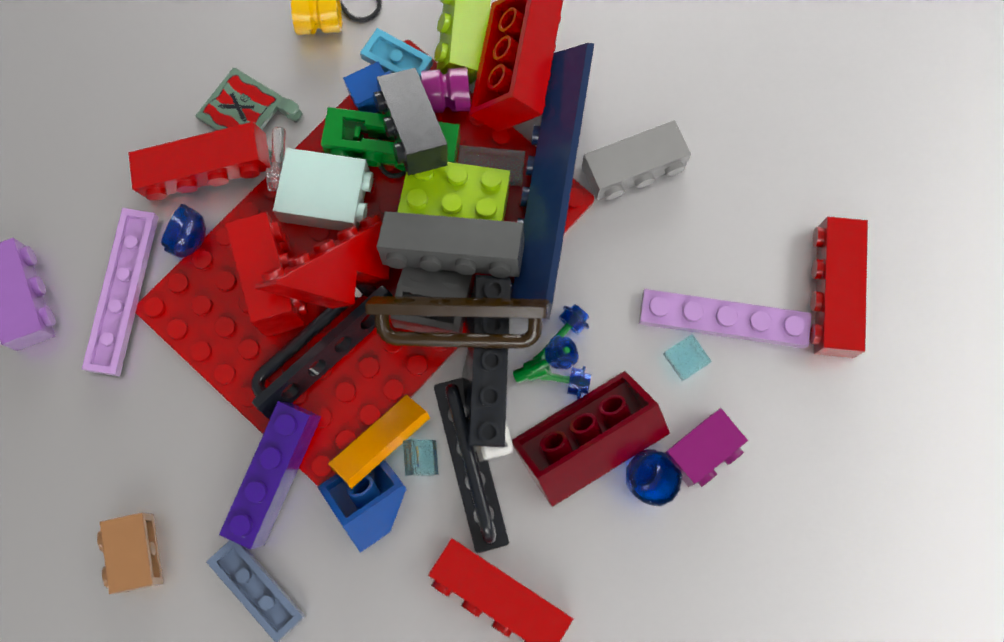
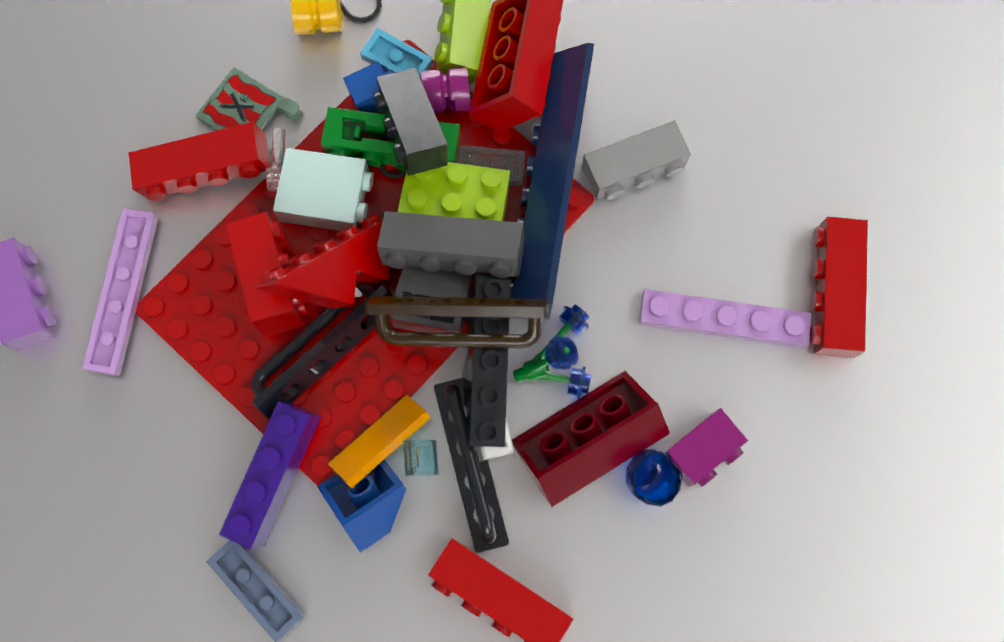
medium nougat brick [97,513,164,594] -> none
clear blue hair [161,204,207,258] -> none
clear light blue tile [663,334,712,382] -> none

